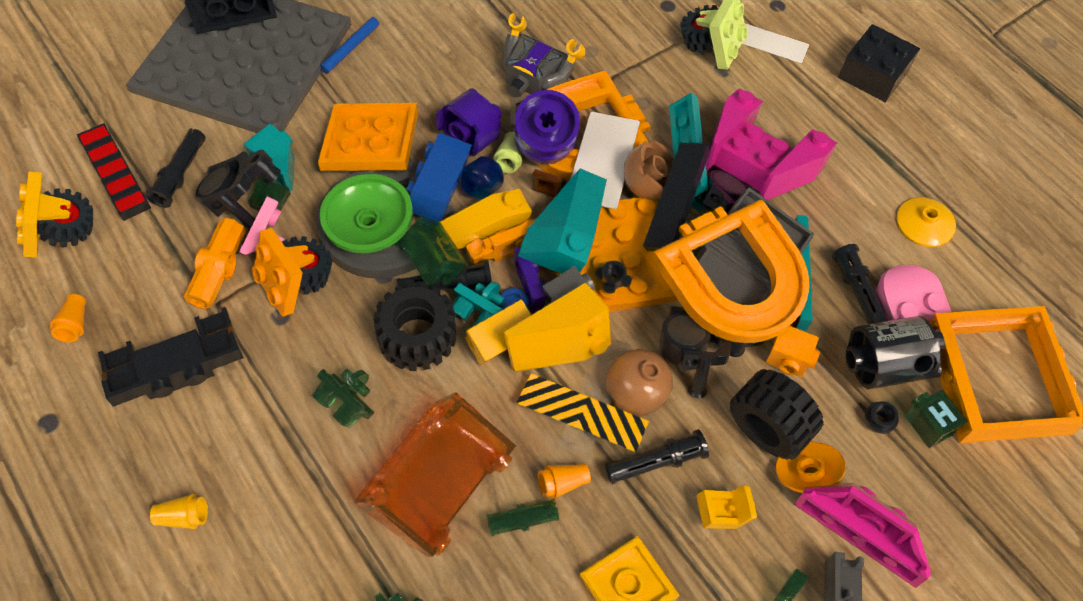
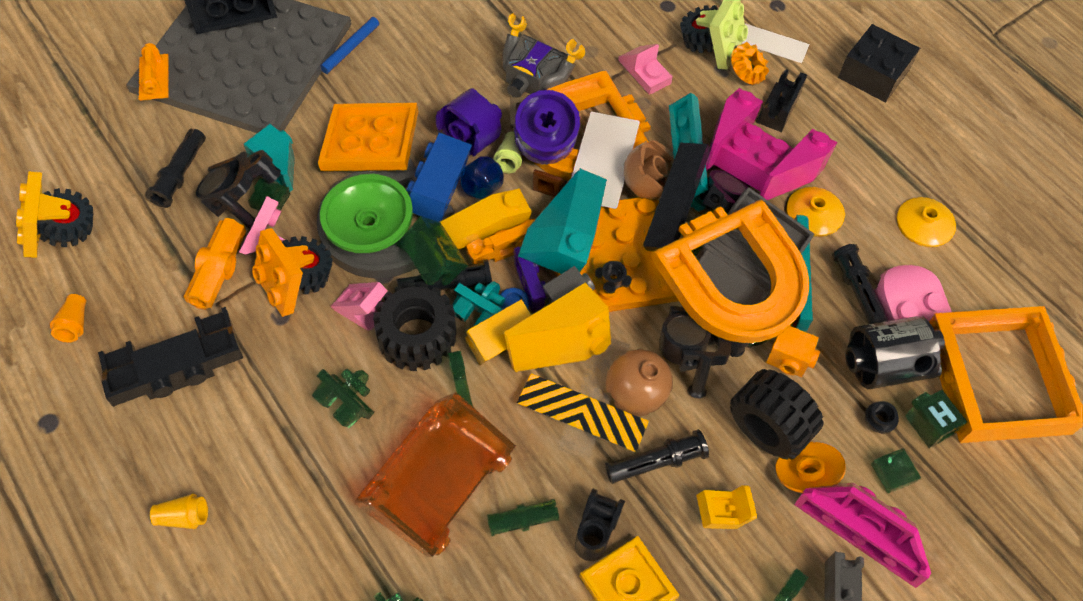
tile [77,123,151,221] -> none
light orange cone [537,463,591,499] -> none
none -> light orange hinge [139,43,169,101]
none -> bright pink slope [331,282,387,331]
none -> clear green bar [448,350,474,413]
none -> black piece [575,488,625,561]
none -> bright pink slope [618,44,672,95]
none -> light orange gear [731,42,769,85]
none -> black hinge [756,69,807,133]
none -> yellow dish [786,187,845,237]
none -> clear green tile [871,448,921,494]

